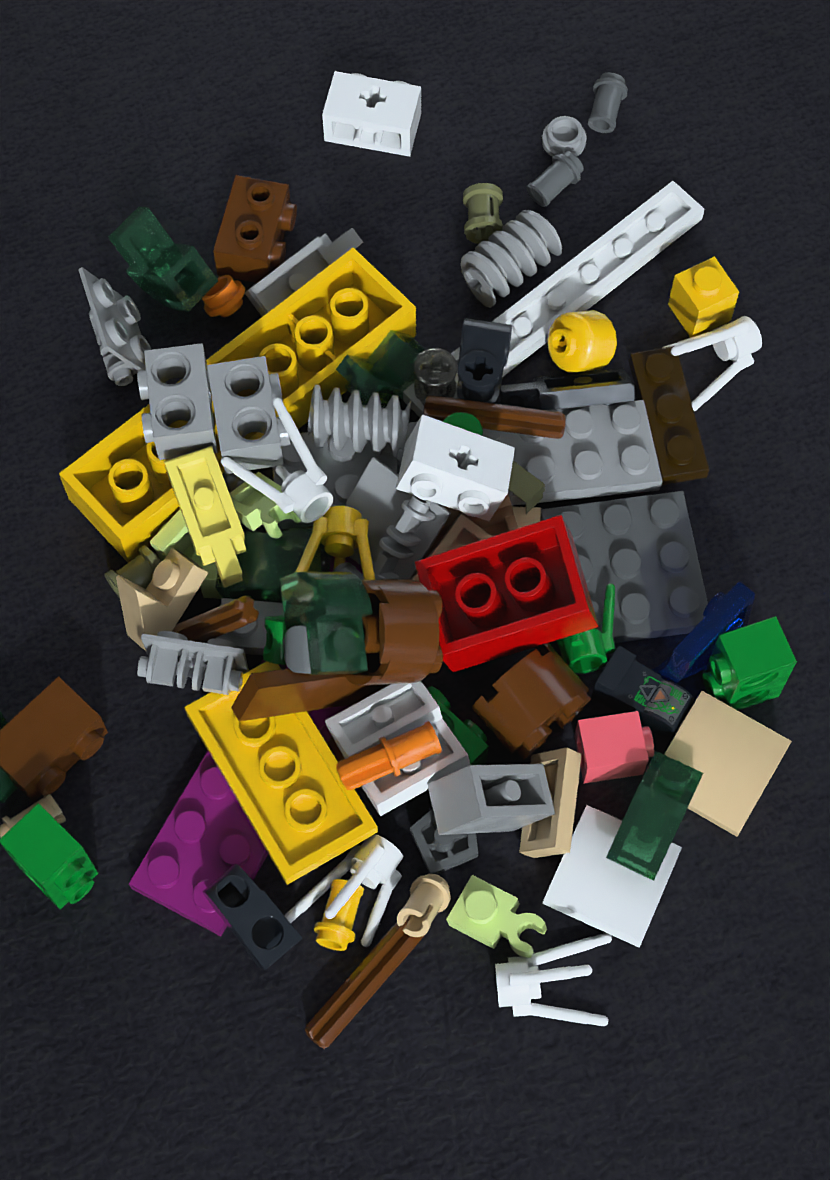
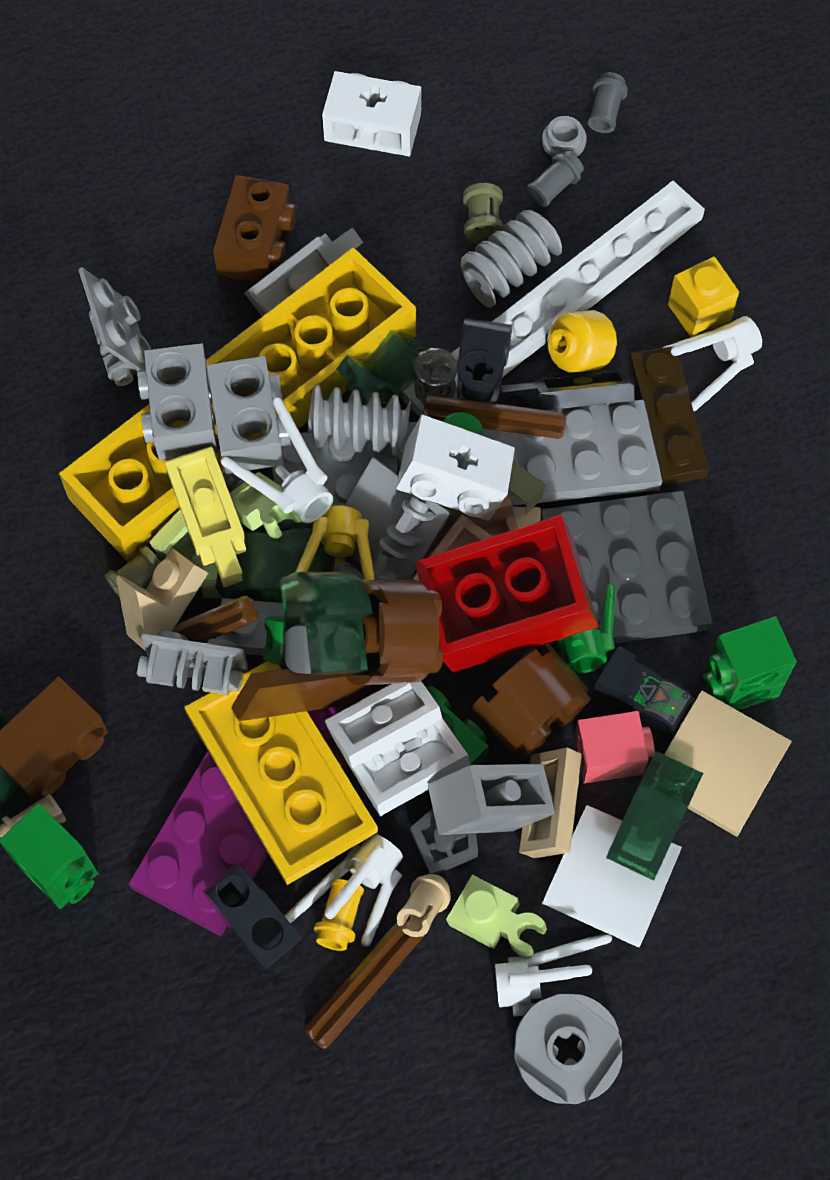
clear green brick [108,206,218,312] -> none
orange plate [201,275,245,317] -> none
orange axle [336,721,442,791] -> none
clear blue plate [652,581,755,683] -> none
none -> light grey plate [514,994,622,1104]

